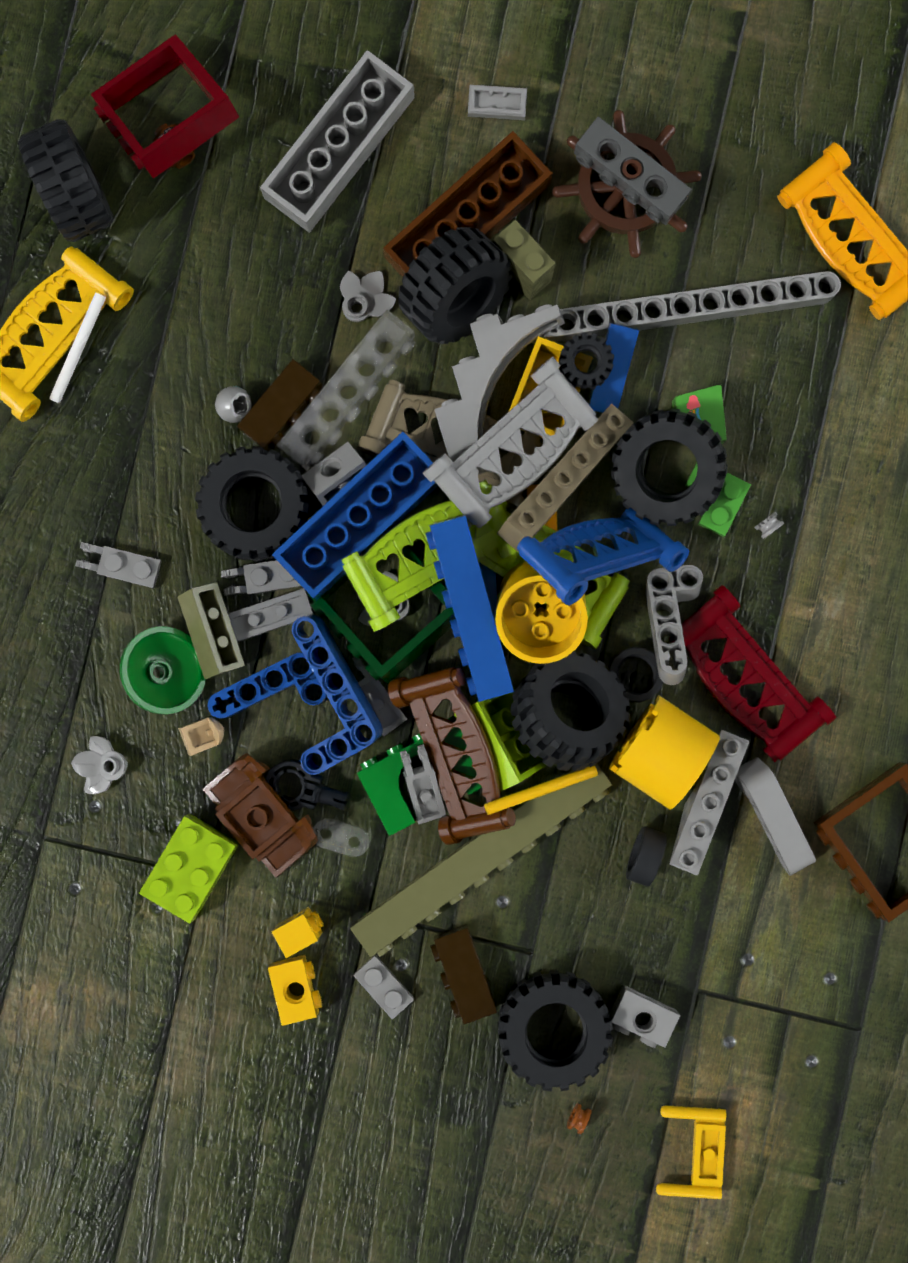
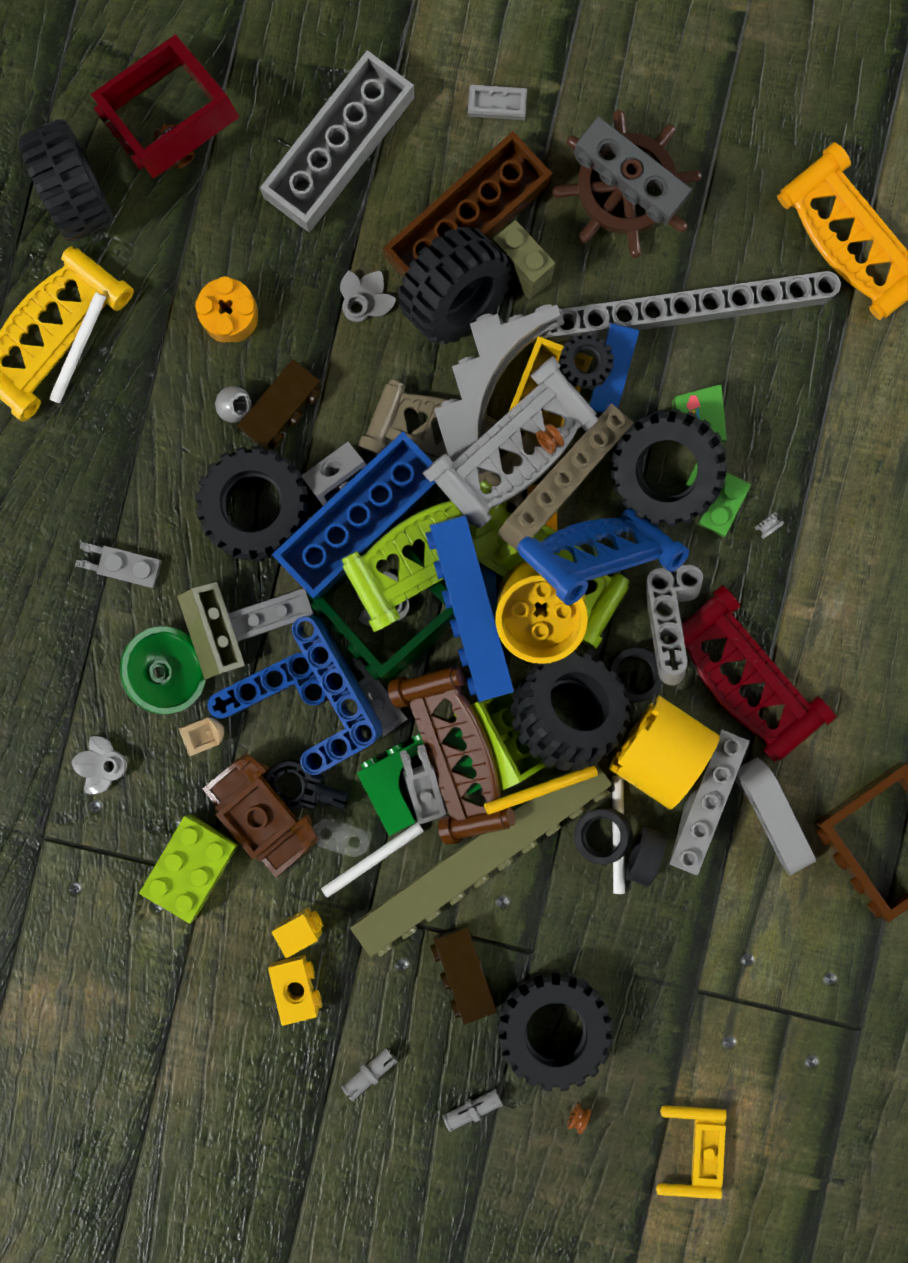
light grey hinge [221,560,302,596] -> none
clear brick [277,310,416,471] -> none
light grey plate [353,954,414,1020] -> none
light grey brick [609,985,680,1048] -> none
none -> light orange brick [195,276,258,343]
none -> white bar [321,822,424,898]
none -> light grey pin [341,1047,398,1102]
none -> light grey pin [442,1088,503,1133]
none -> dark orange bush [536,424,564,454]
none -> black tyre [574,807,633,865]
none -> white bar [612,776,625,894]

